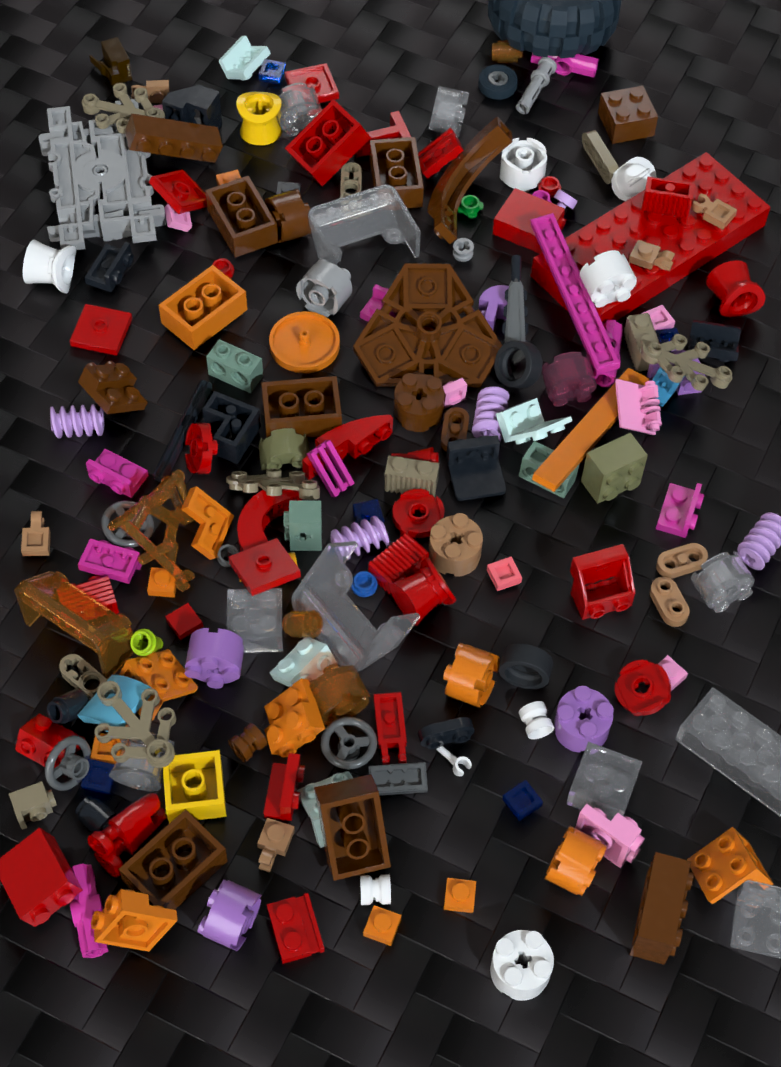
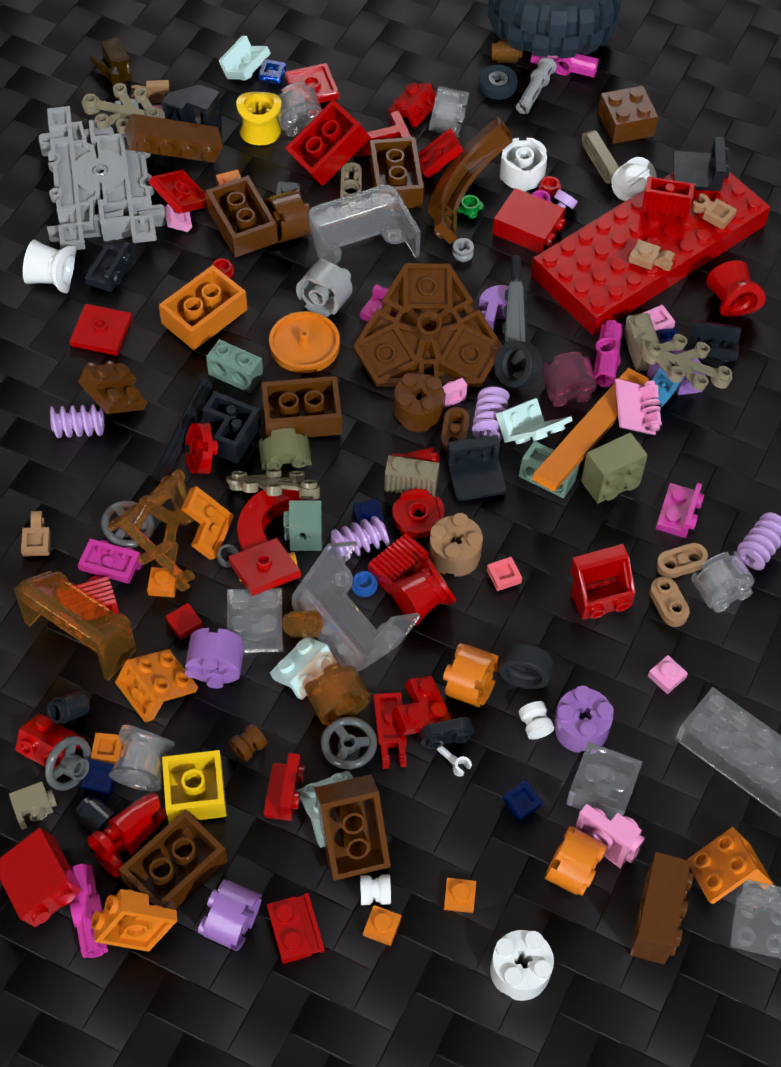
dark tan beam [59,654,108,701] -> none
medium azure slope [77,674,152,732] -> none
dark pink bracket [86,449,149,498] -> none
dark tan plant [94,681,177,768] -> none
lime cone [130,629,163,656] -> none
medium nougat plate [257,818,295,872] -> none
orange plate [264,678,325,757] -> none
red slope [302,415,393,480] -> none
dark pink tile [307,440,355,497] -> none
dark grey plate [368,762,428,796] -> none
dark pink tile [531,213,620,375] -> none
white brick [580,250,637,308] -> none
red plate [615,660,671,716] -> none
none -> red bracket [387,83,438,127]
none -> red plate [392,676,452,736]
none -> black bracket [673,137,730,191]

